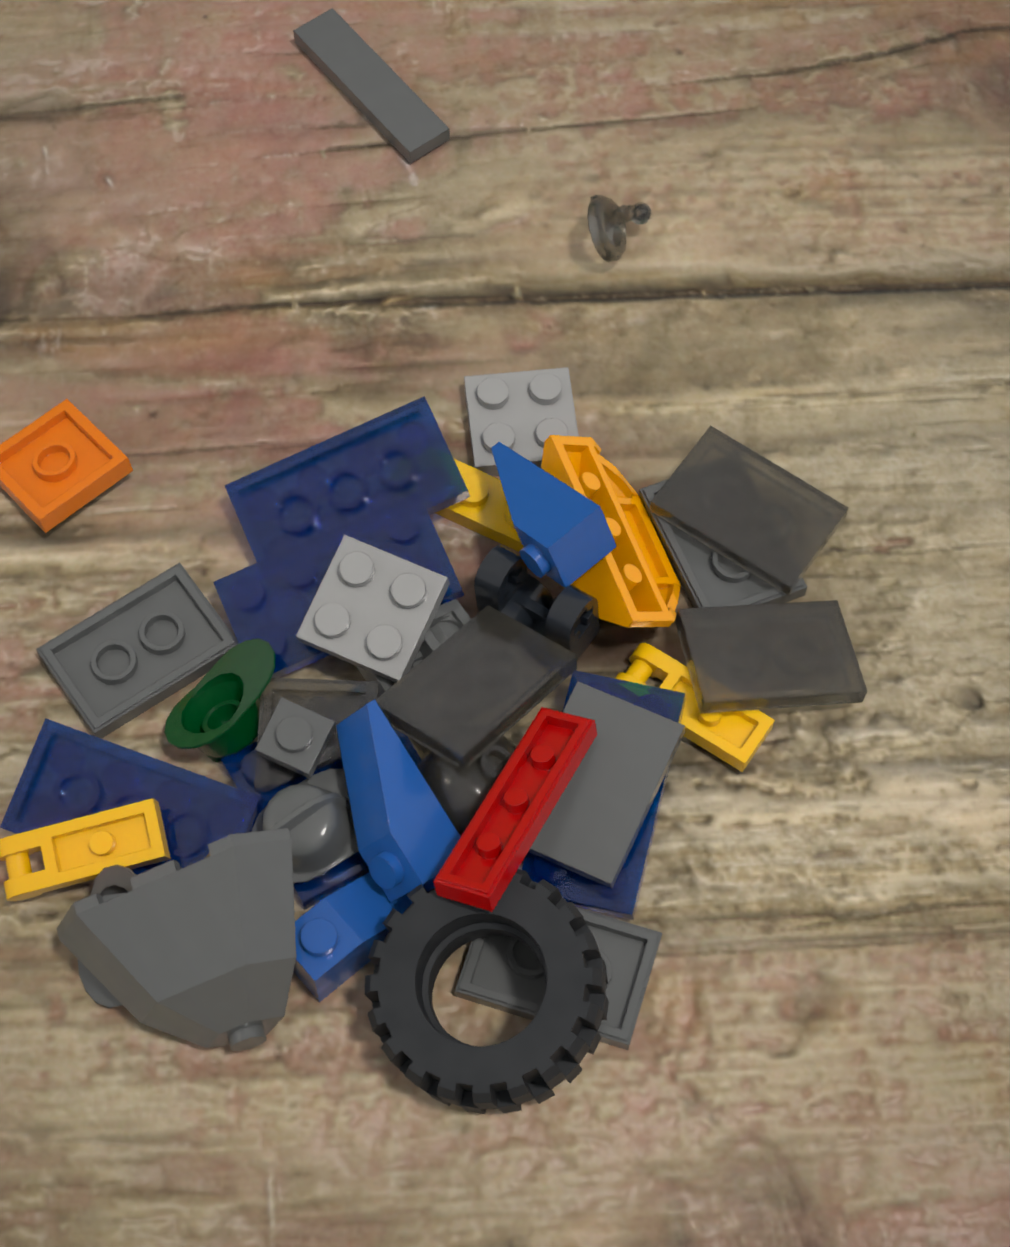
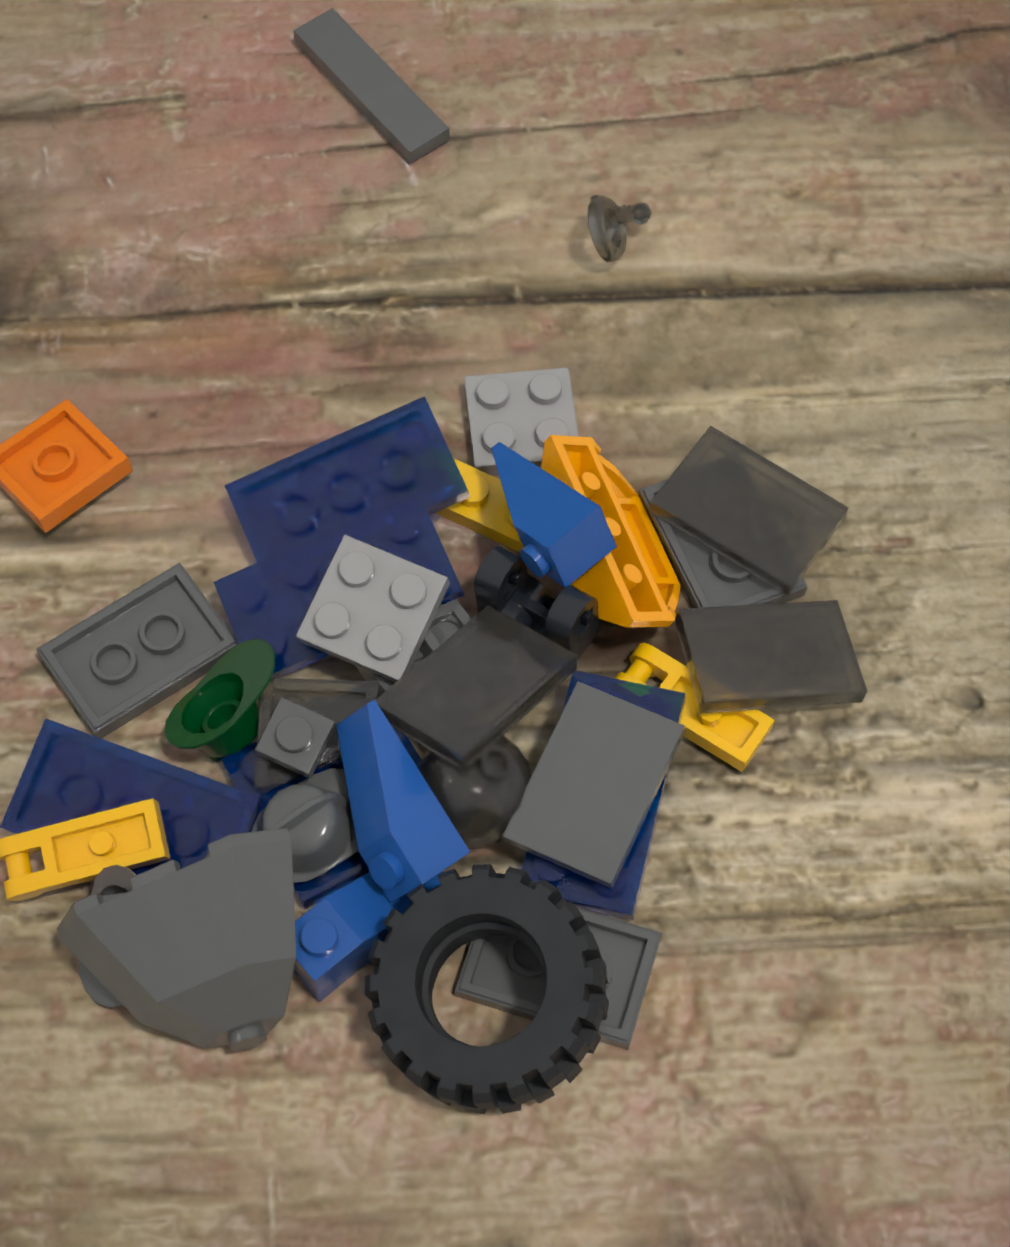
red tile [433,707,597,912] -> none

